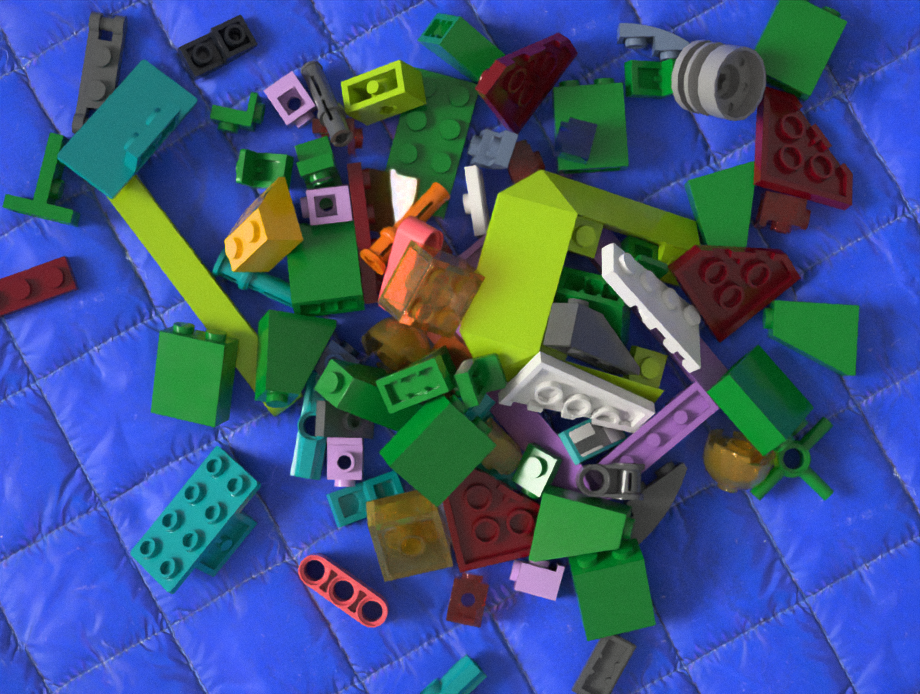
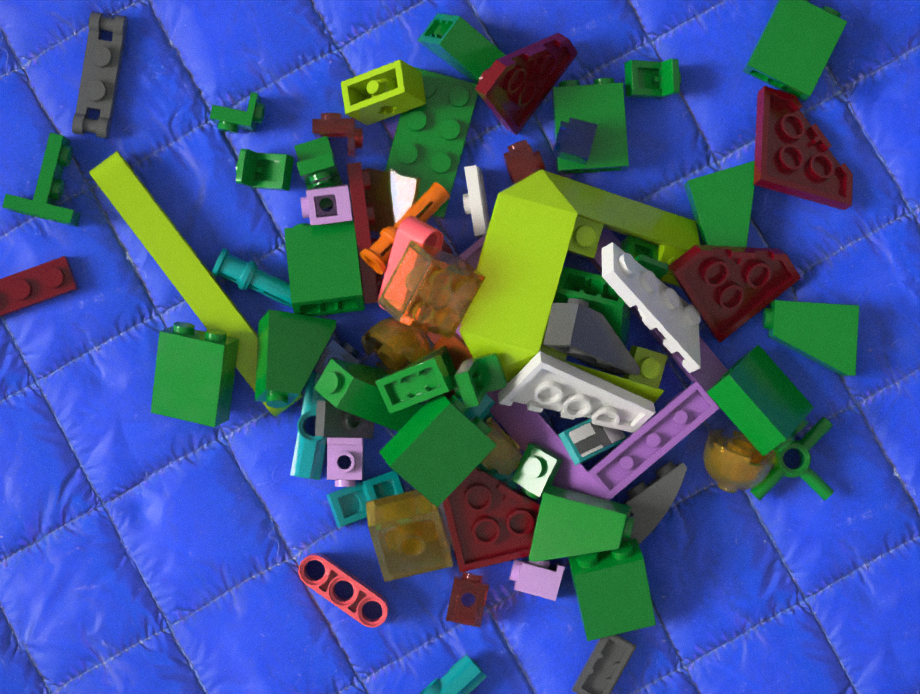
teal bracket [57,60,197,199] -> none
teal bracket [130,446,261,594] -> none
black slope [177,14,258,81] -> none
yellow slope [224,177,303,272] -> none
lavender brick [264,71,318,129] -> none
dark grey pin [301,61,353,147] -> none
sand blue slope [467,129,519,169] -> none
dark grey piece [575,463,645,500] -> none
sand blue slope [617,23,690,61] -> none
light grey wheel [671,39,766,121] -> none
clear red brick [754,191,811,234] -> none

